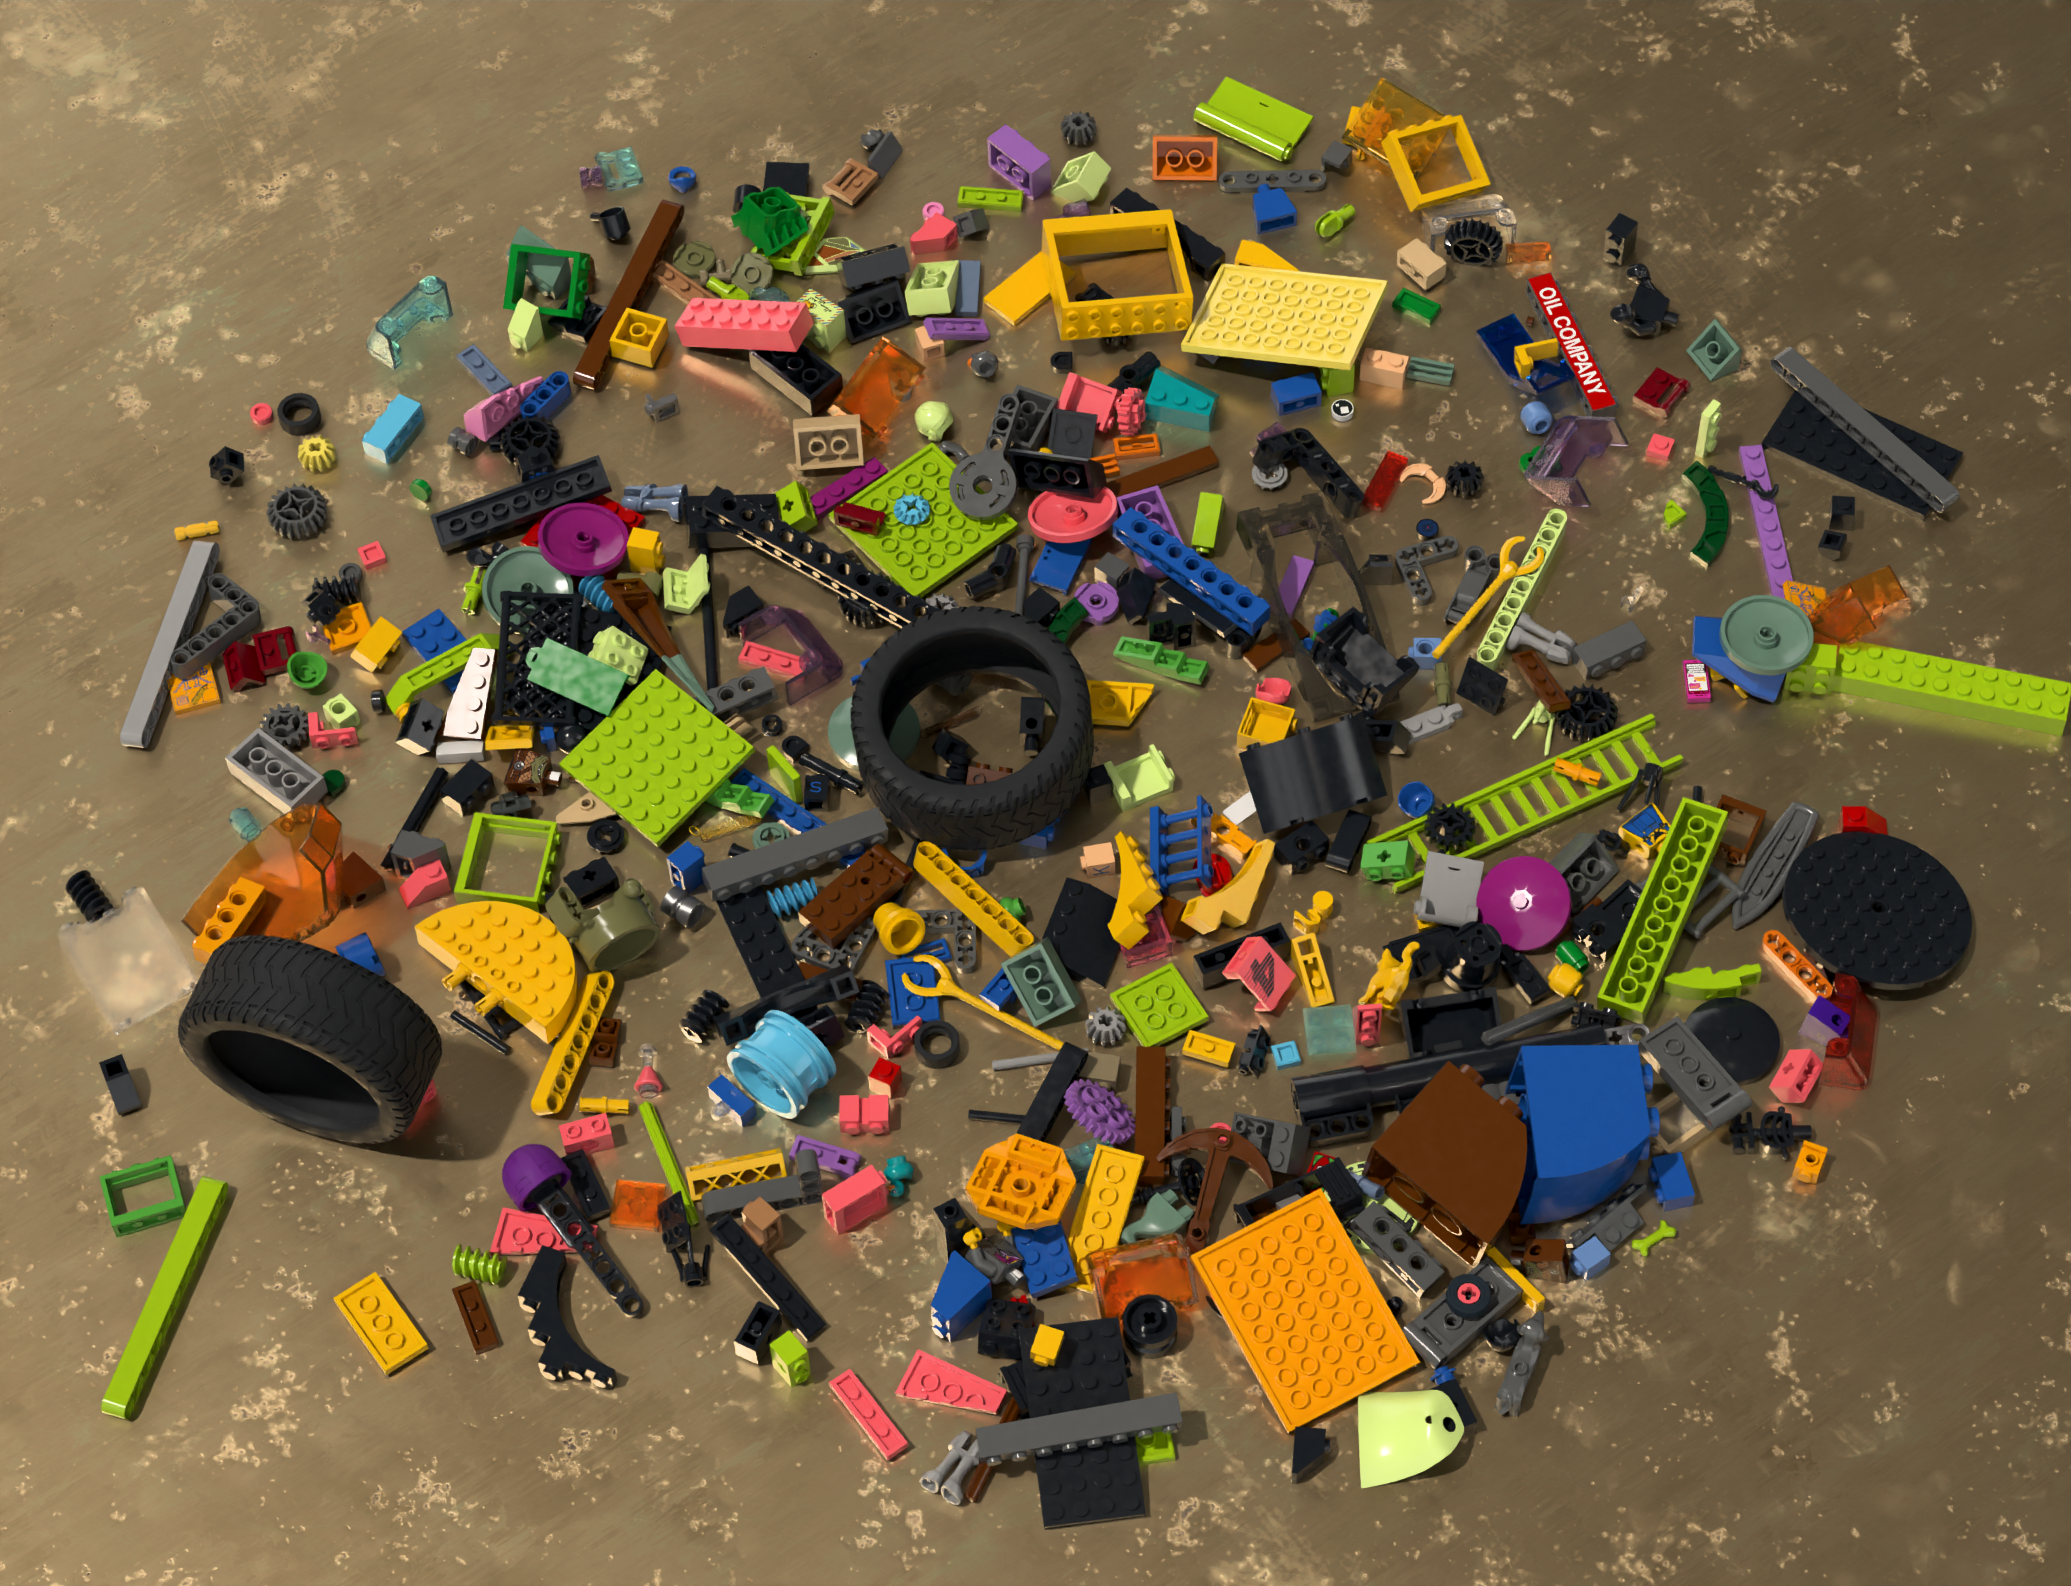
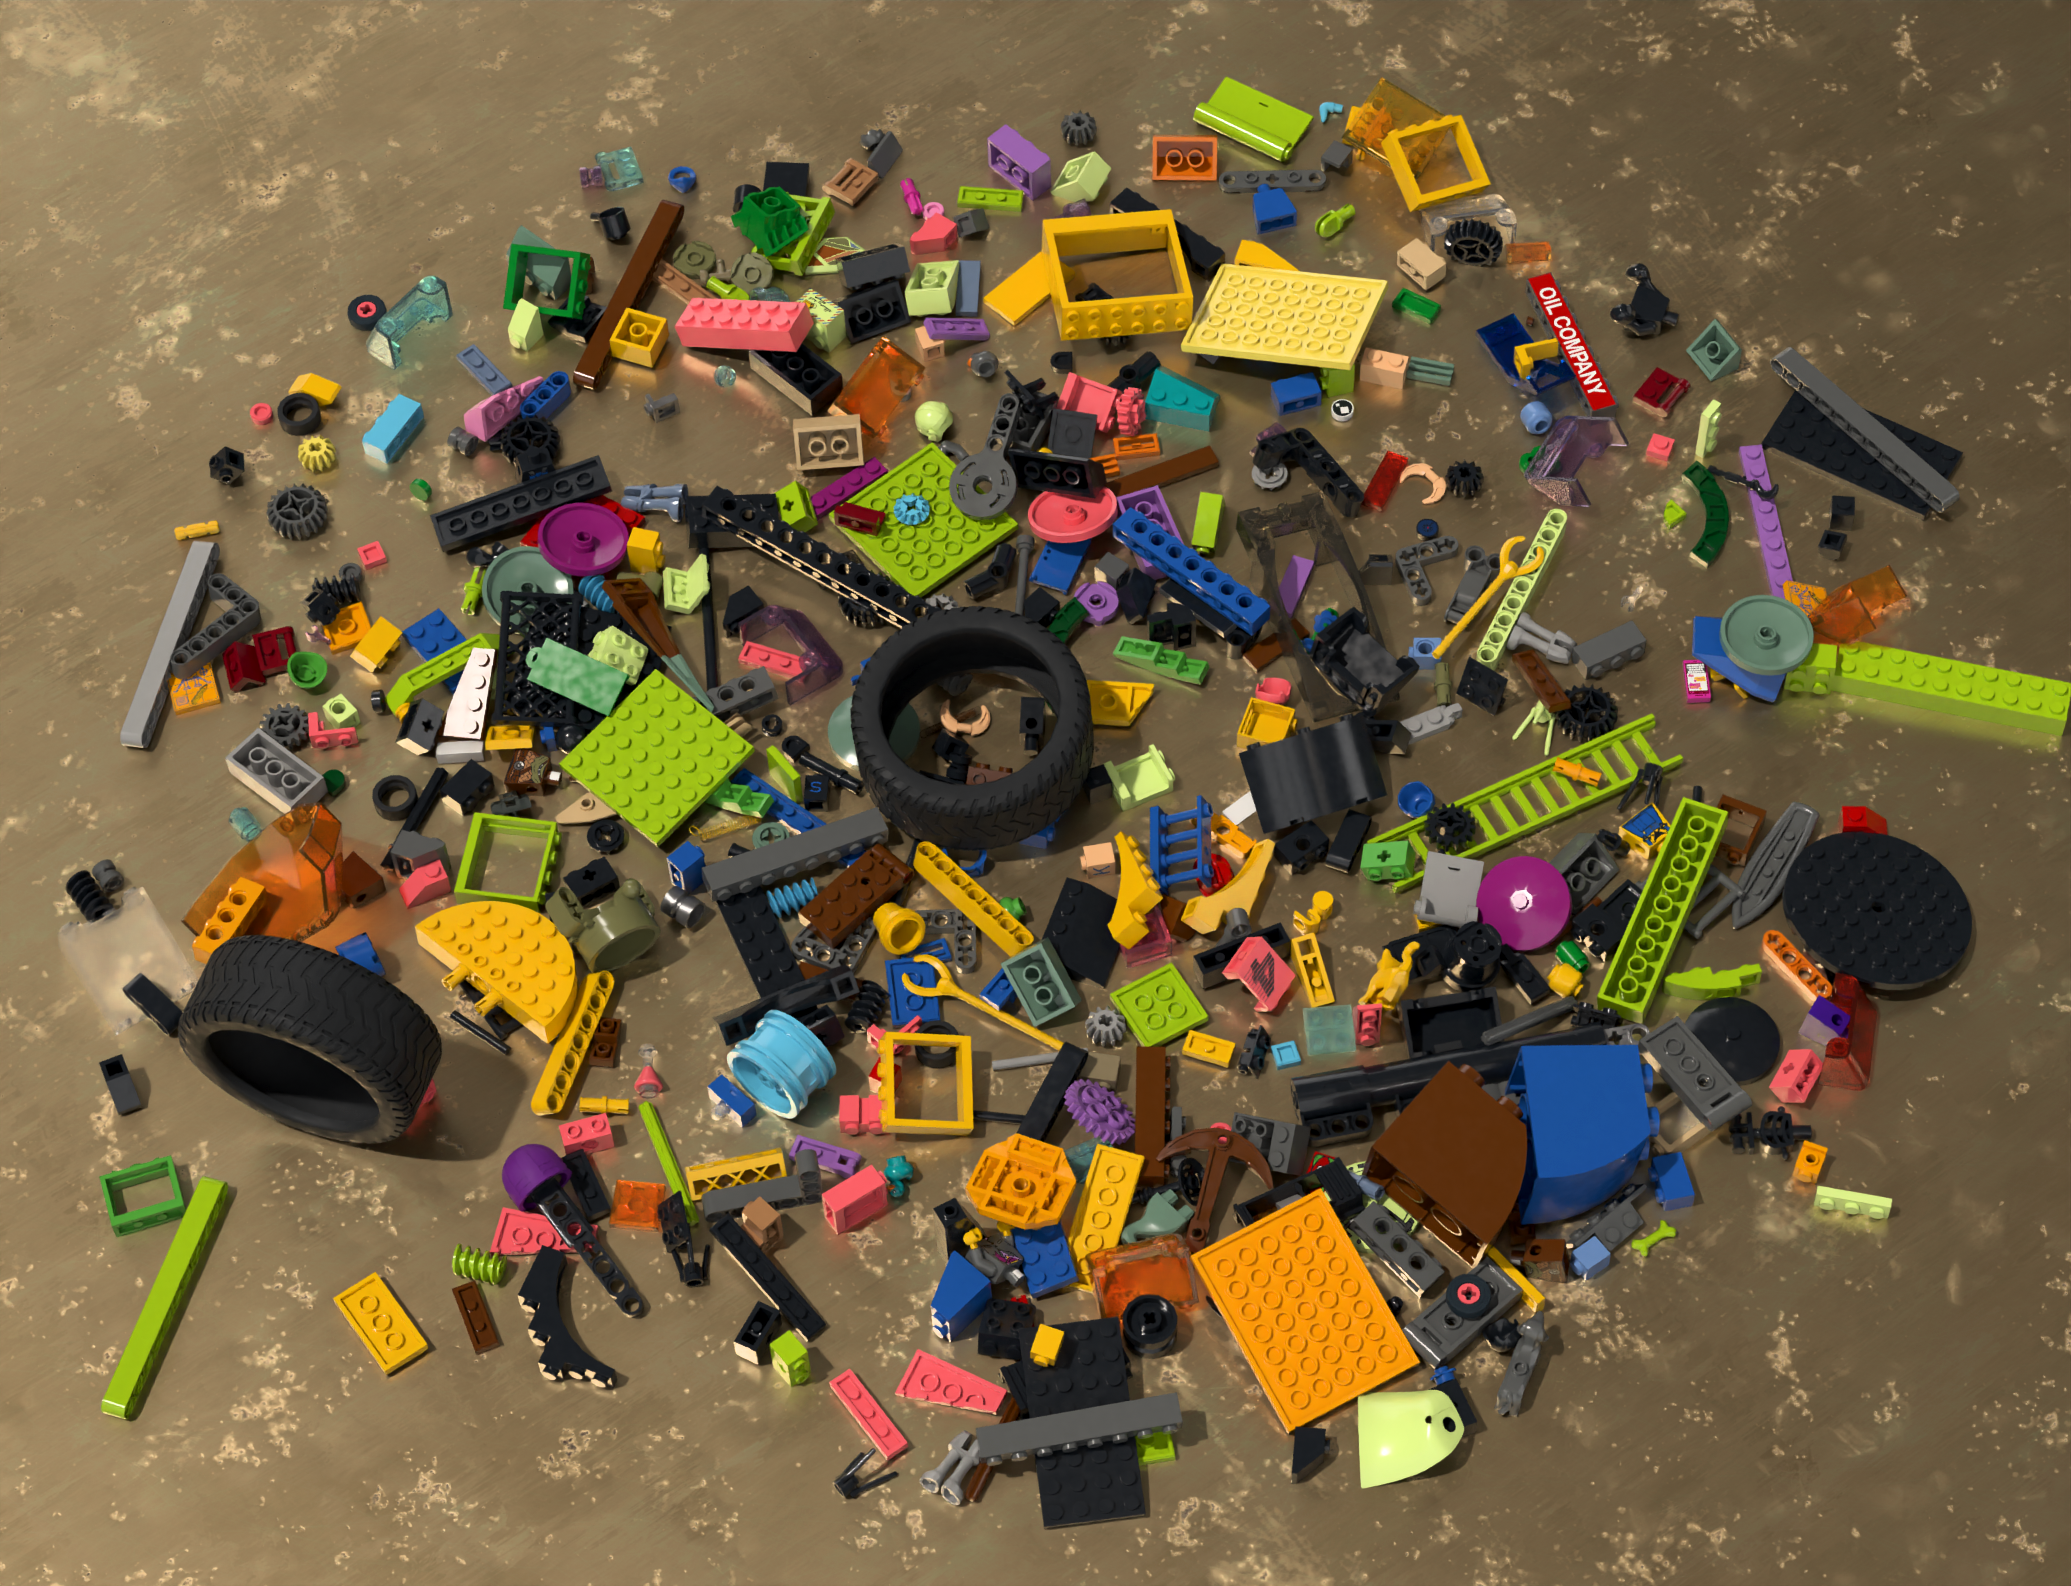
black piece [679,990,730,1043] -> none
black brick [1603,213,1638,266] -> none
none -> dark grey wheel [92,859,124,892]
none -> black beam [122,973,183,1036]
none -> yellow slope [288,373,342,406]
none -> black bush [347,295,387,331]
none -> black tyre [372,775,418,821]
none -> clear light blue plate [714,365,736,388]
none -> black plant [832,1448,898,1498]
none -> yellow window [877,1032,974,1136]
none -> dark pink axle [900,178,924,216]
none -> light nougat piece [939,700,990,736]
none -> black plate [1004,369,1059,420]
none -> dark grey pin [1216,908,1252,947]
none -> medium azure animal [1319,102,1343,123]
none -> yellowish green plate [1814,1186,1892,1219]

